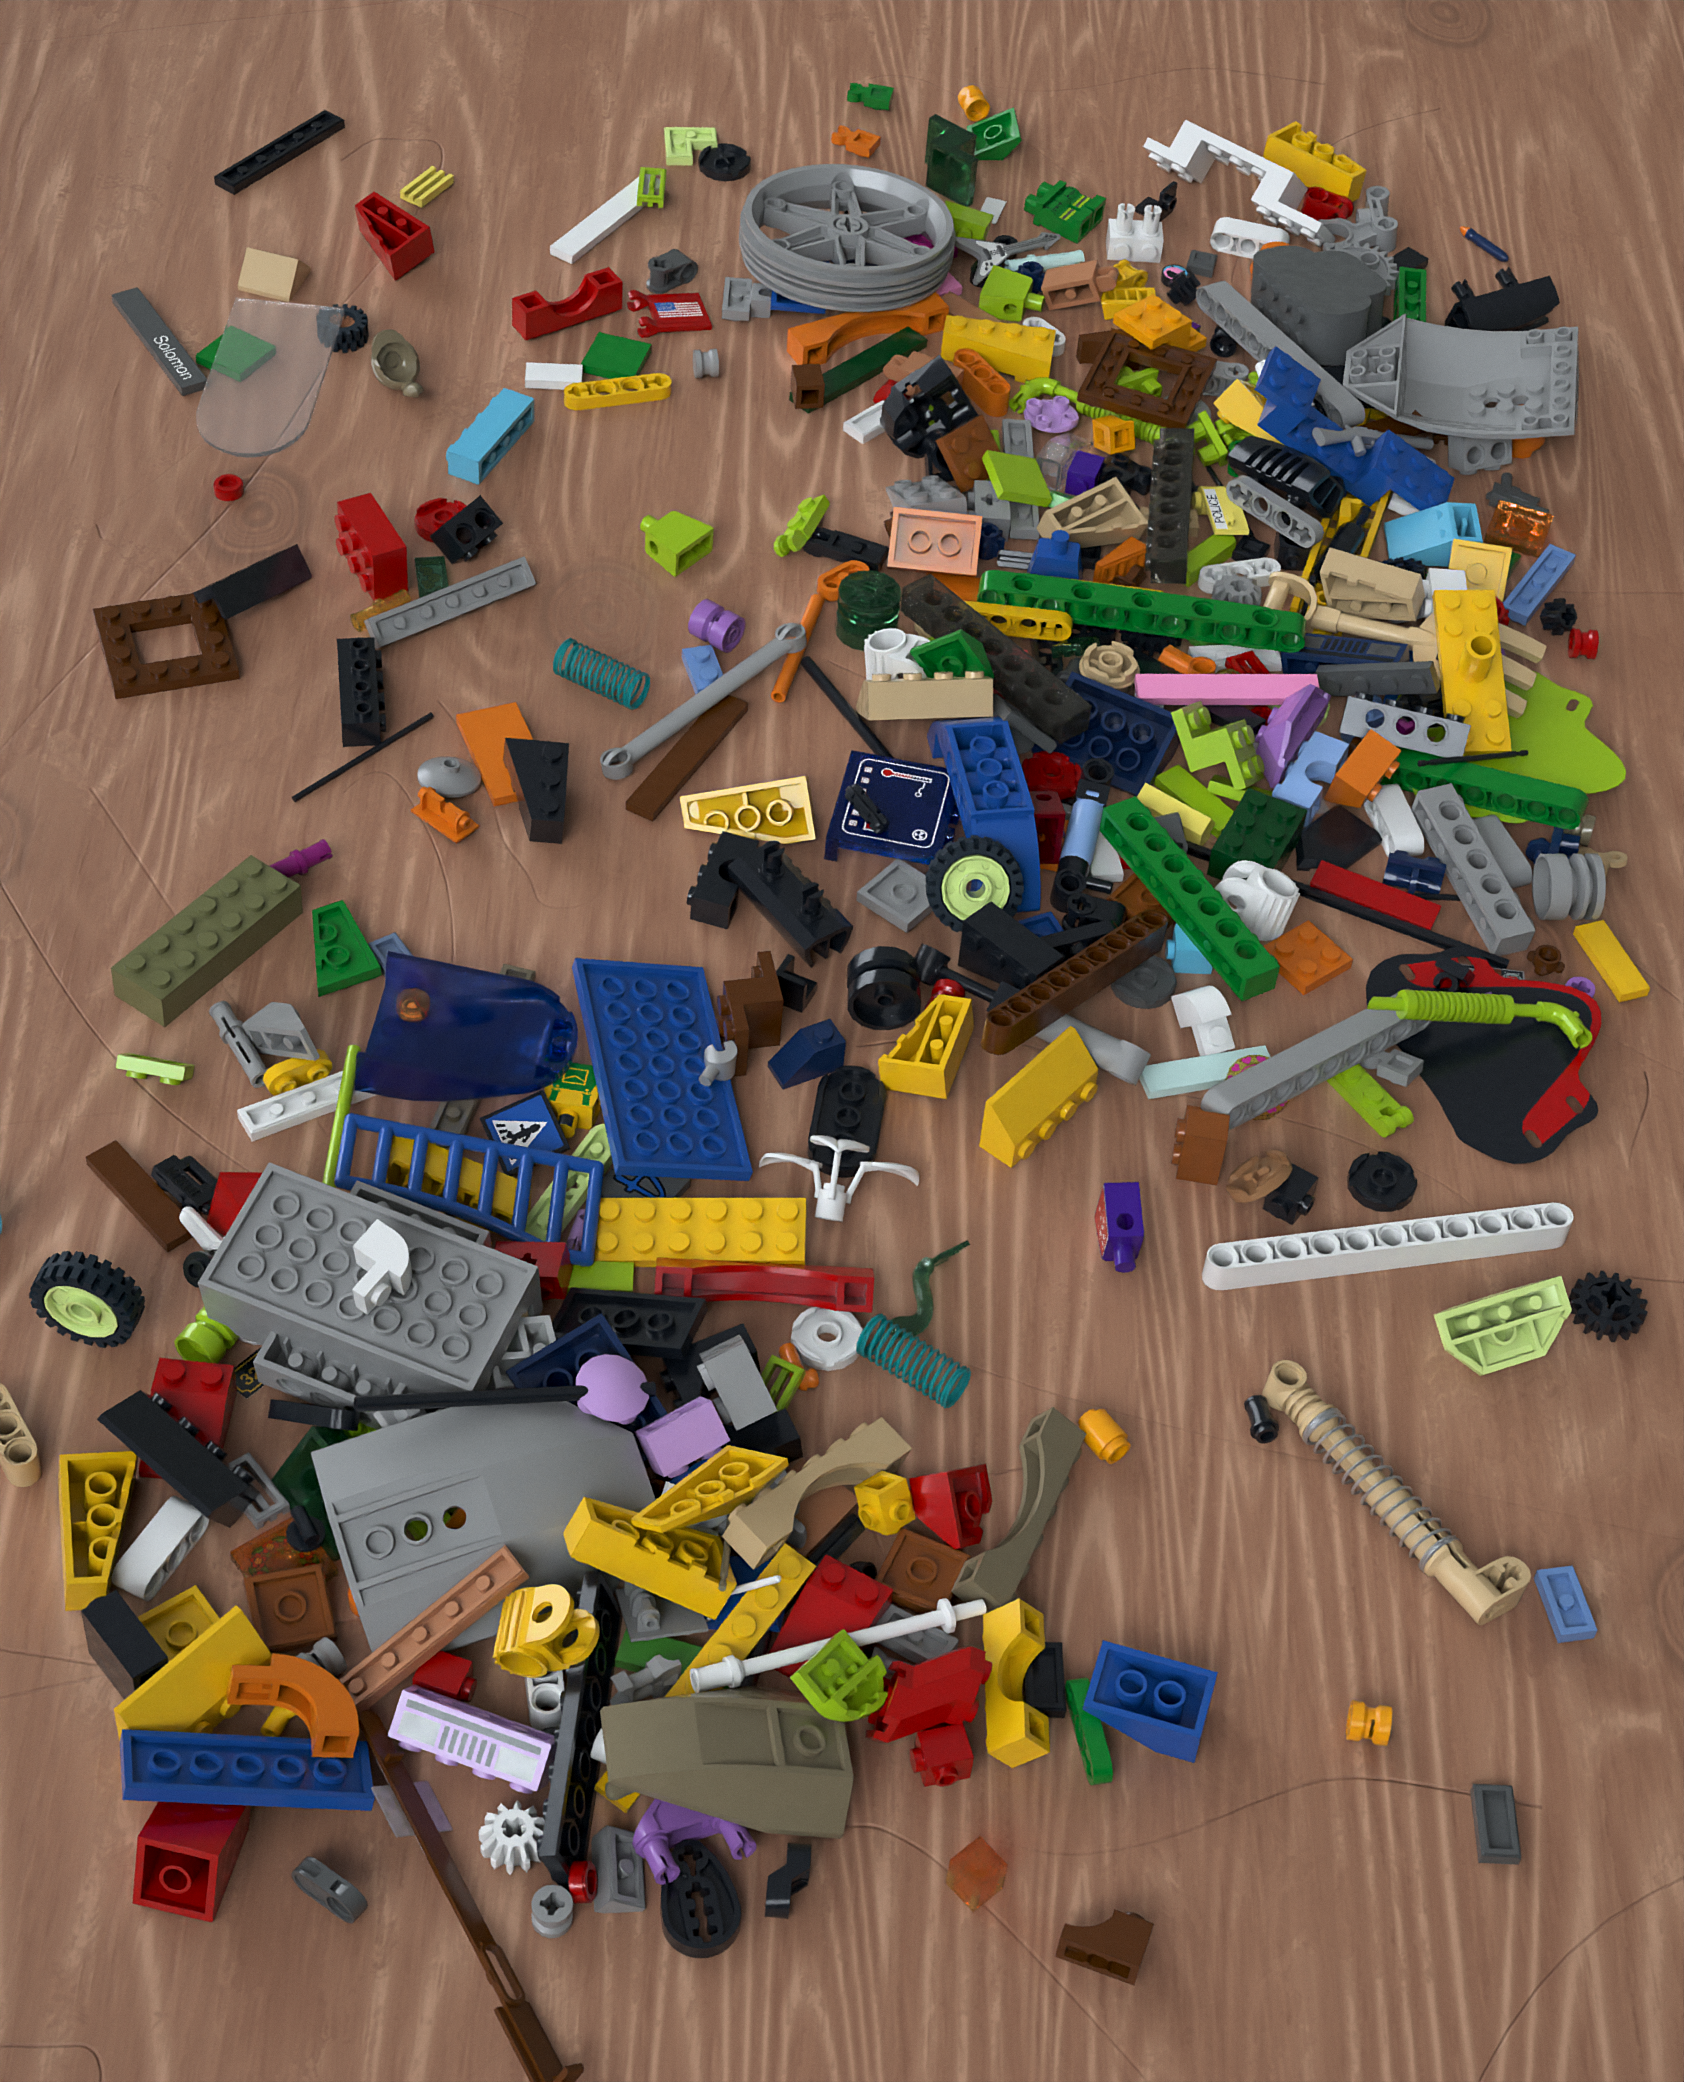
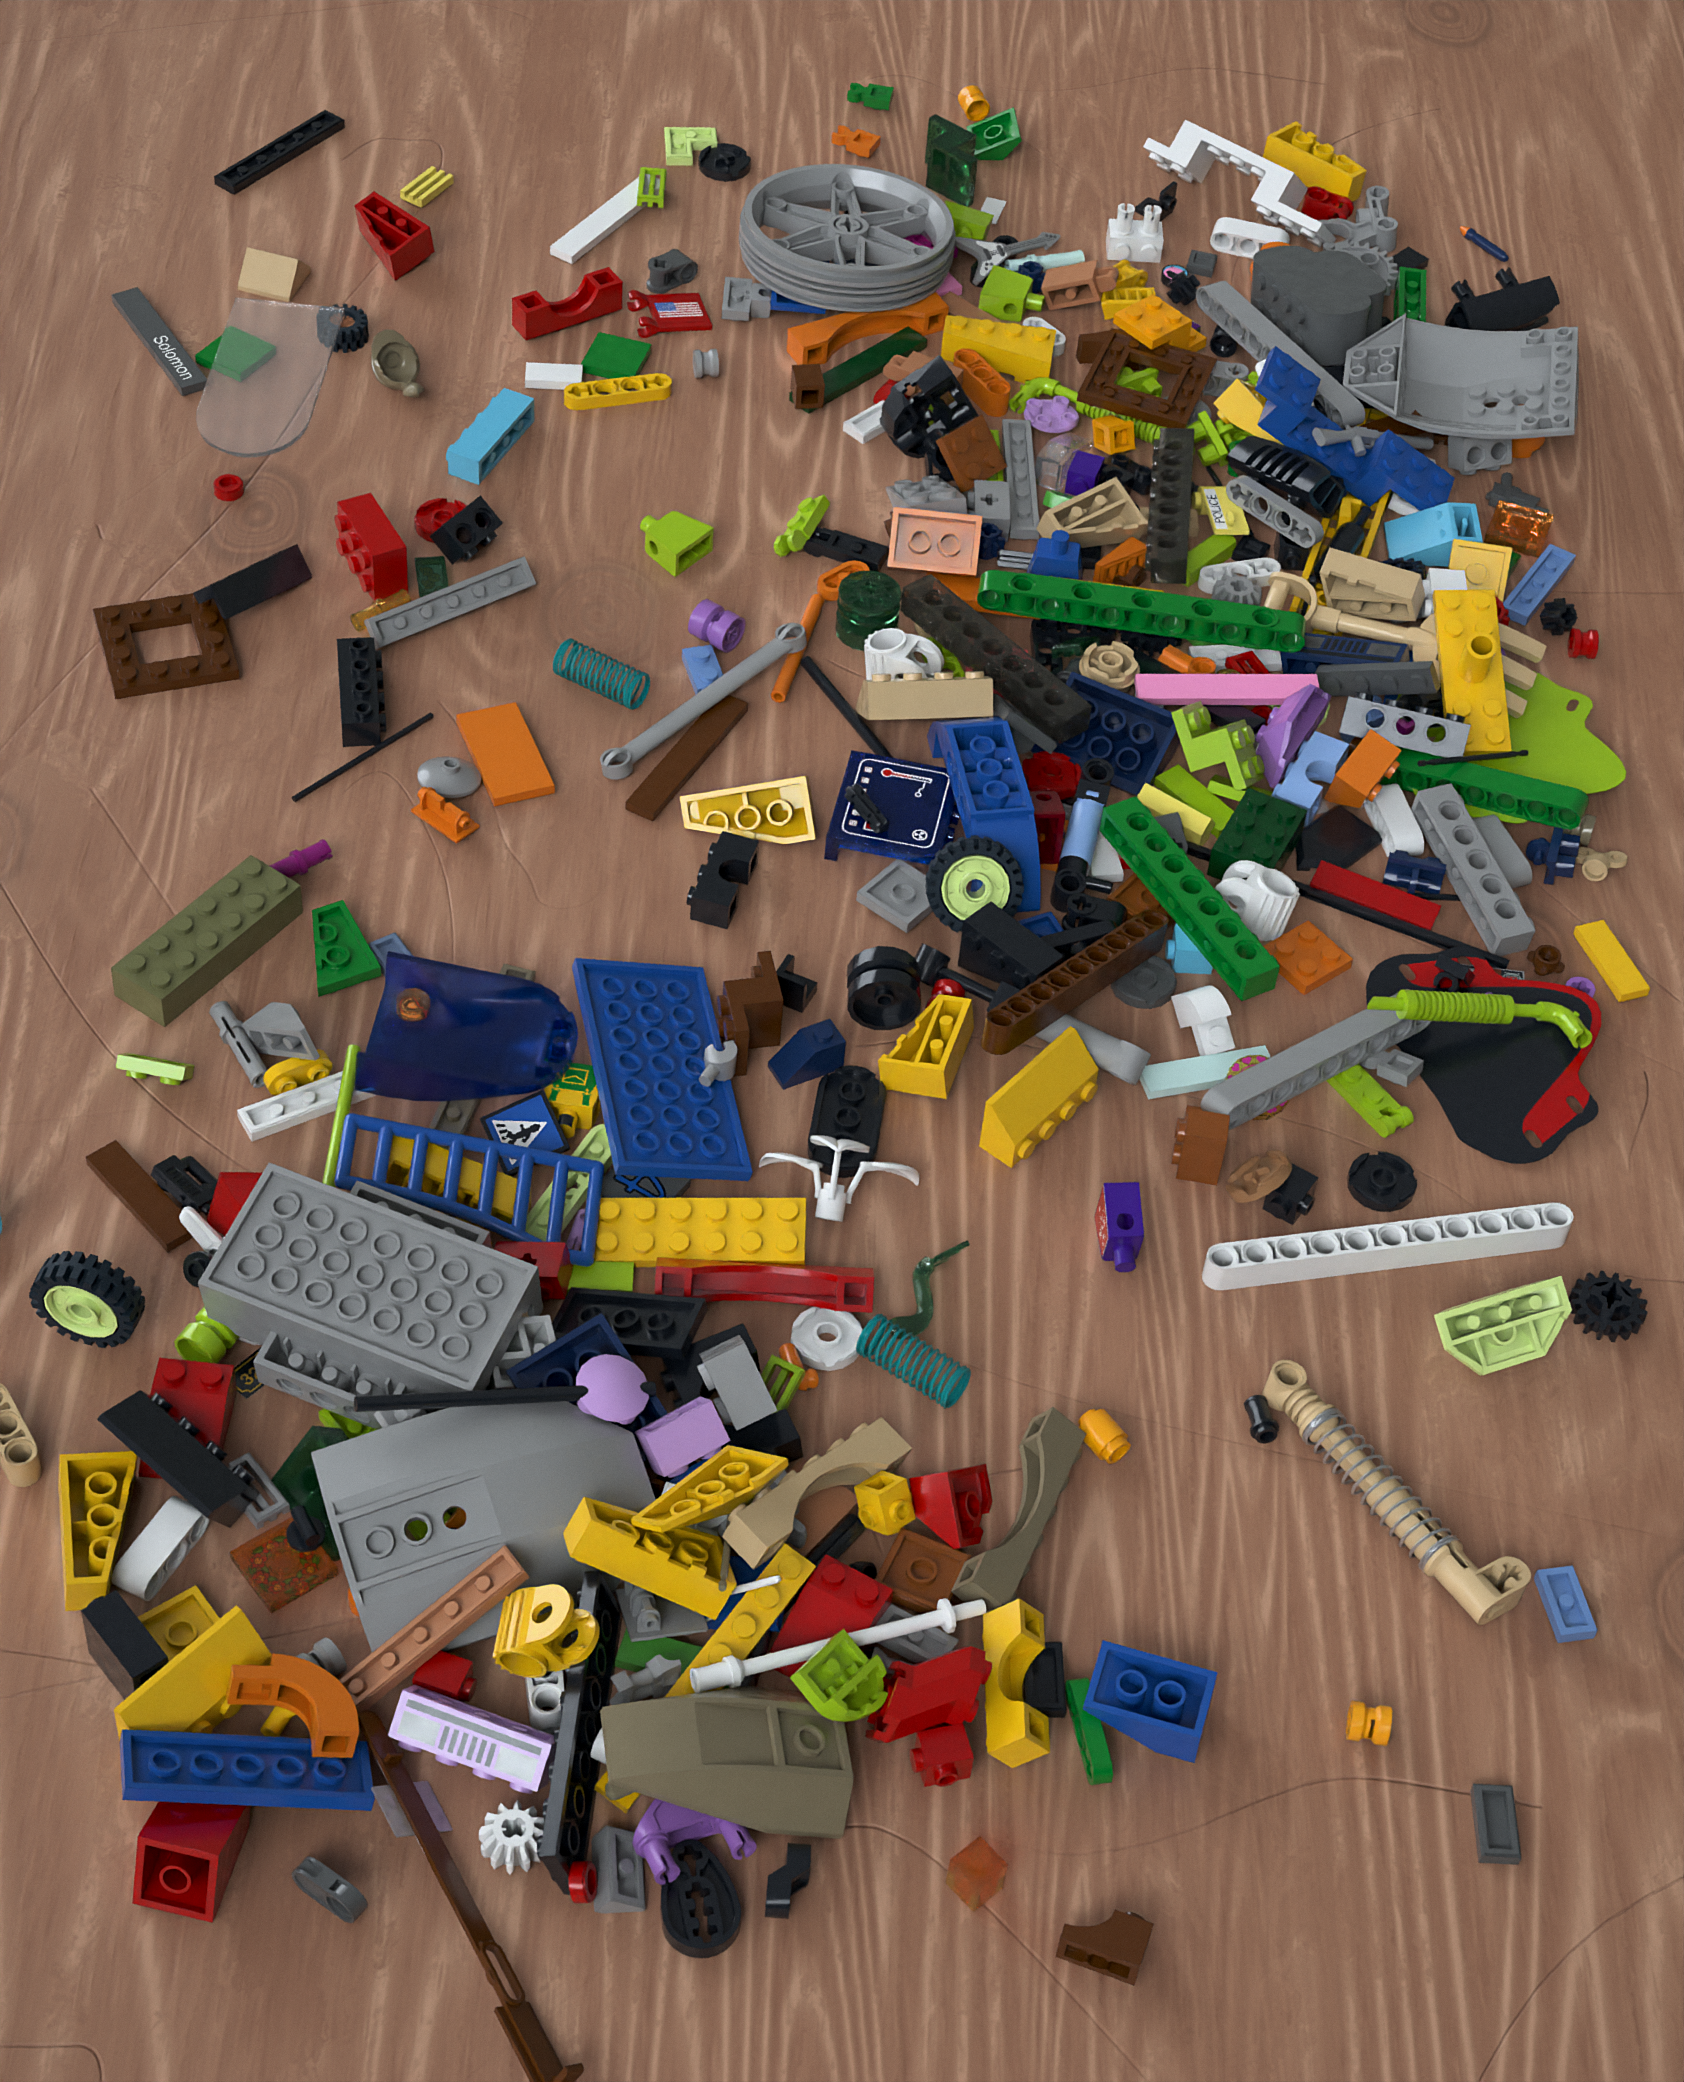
dark orange tile [243,1563,337,1653] -> none
black beam [268,1399,360,1431] -> none
white brick [352,1219,412,1315] -> none
black wedge [503,738,569,844] -> none
light grey wheel [531,1885,573,1938] -> none
black piece [728,841,853,968] -> none
green slope [910,629,995,678] -> none
yellow beam [954,601,1073,641] -> none
lime tile [982,450,1052,507] -> none
green hips [1024,180,1106,244] -> none
light grey wheel [1532,853,1606,920] -> none

